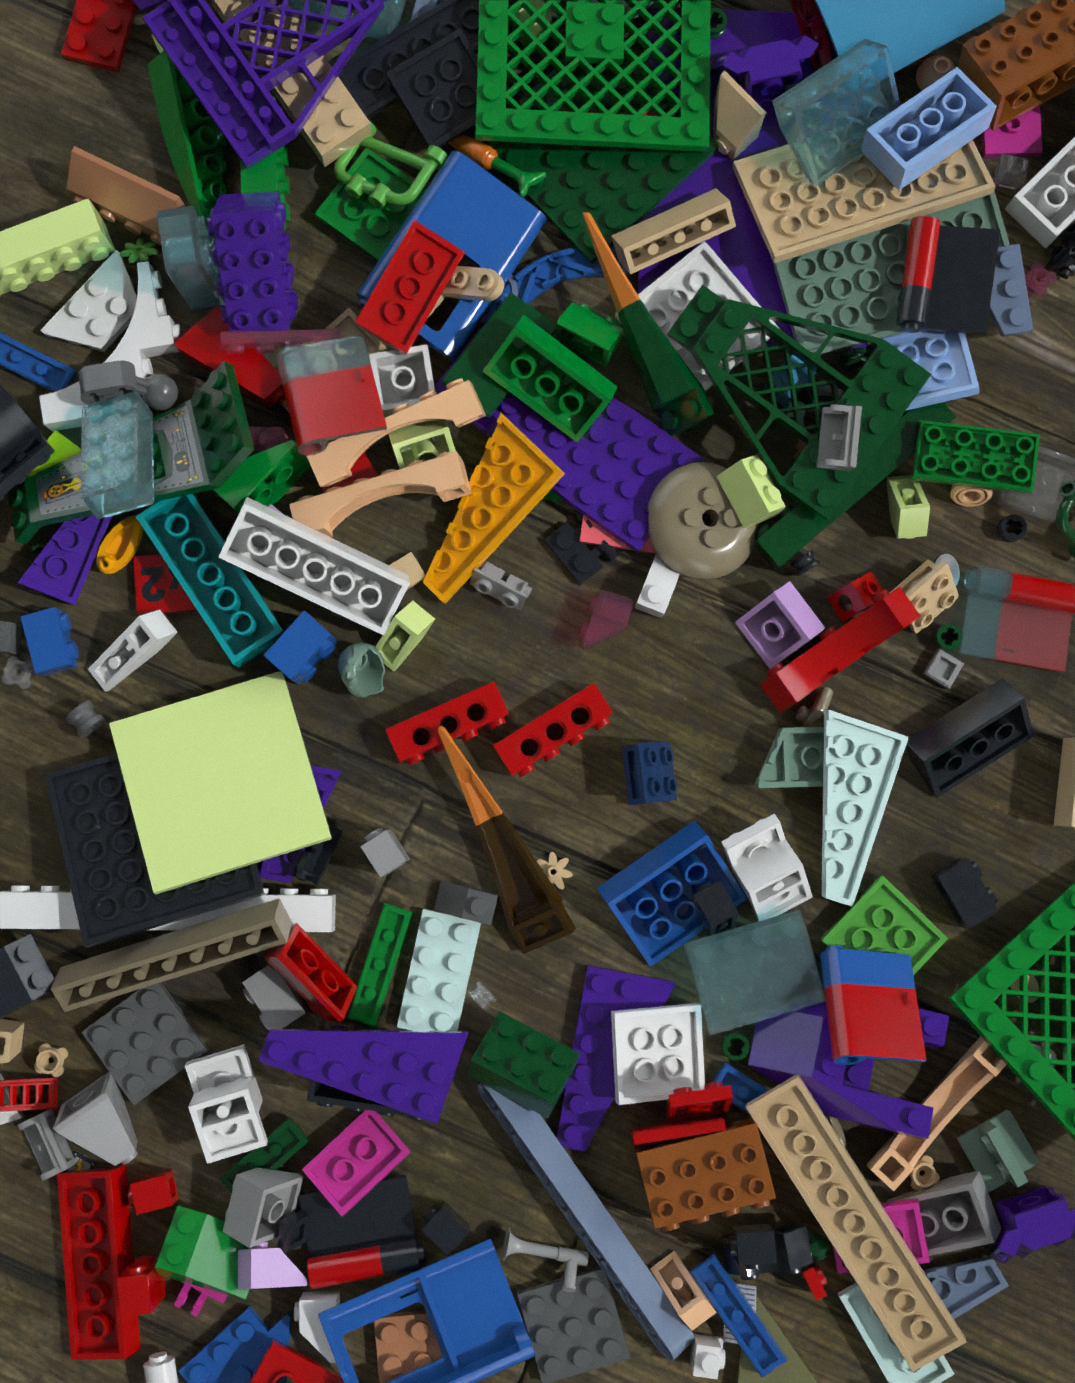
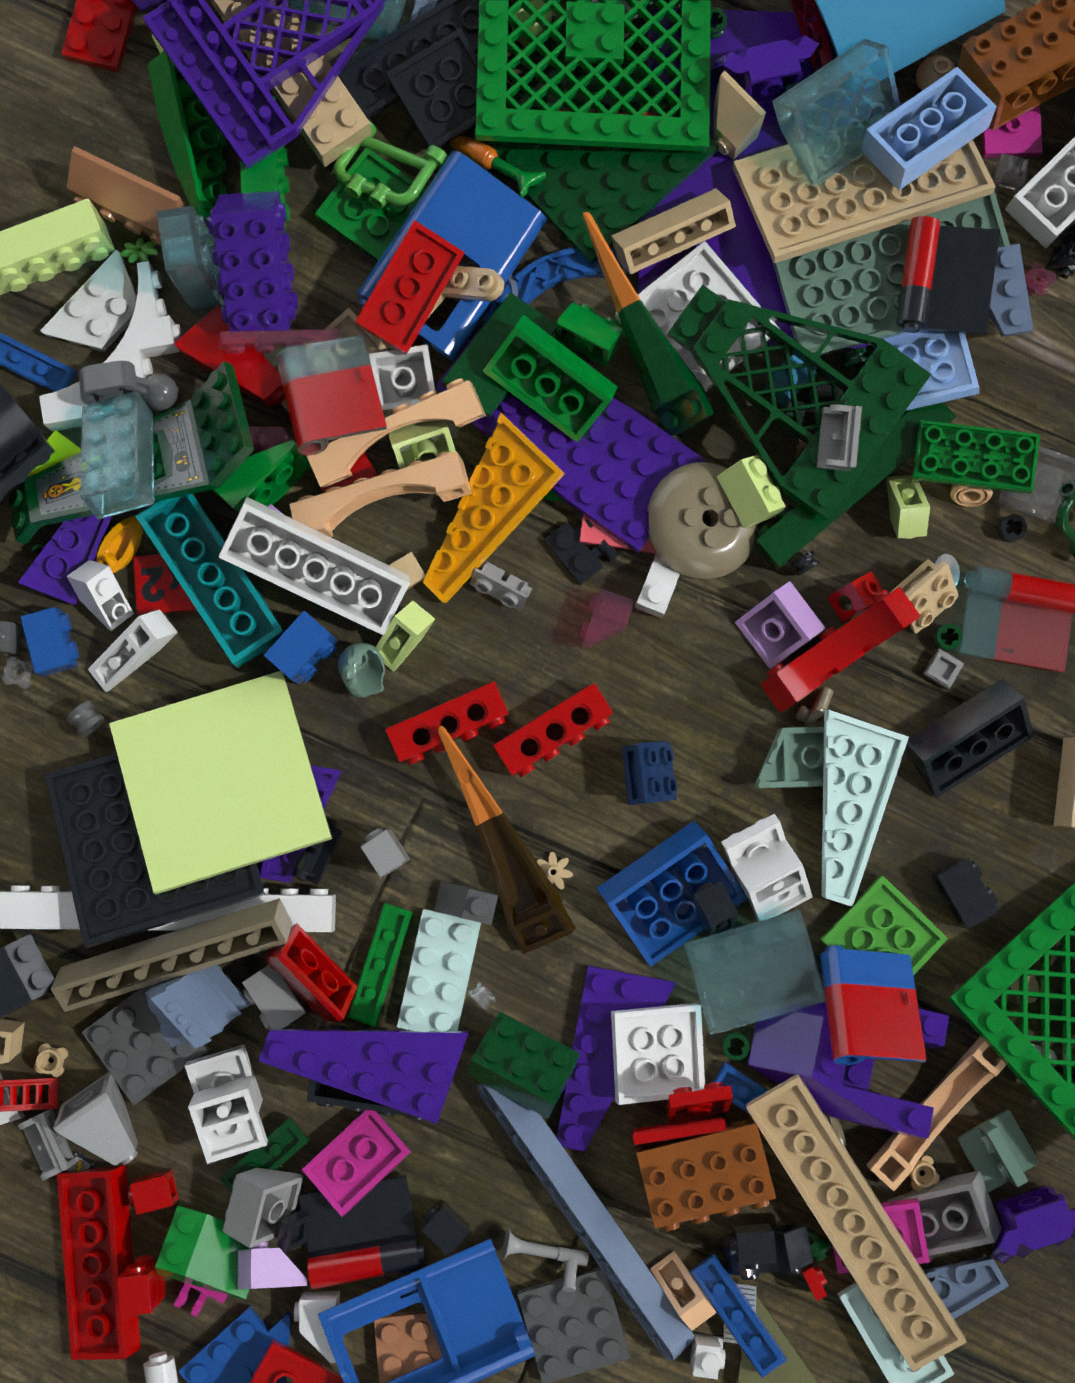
none -> white slope [67,560,134,631]
none -> sand blue slope [146,965,252,1049]

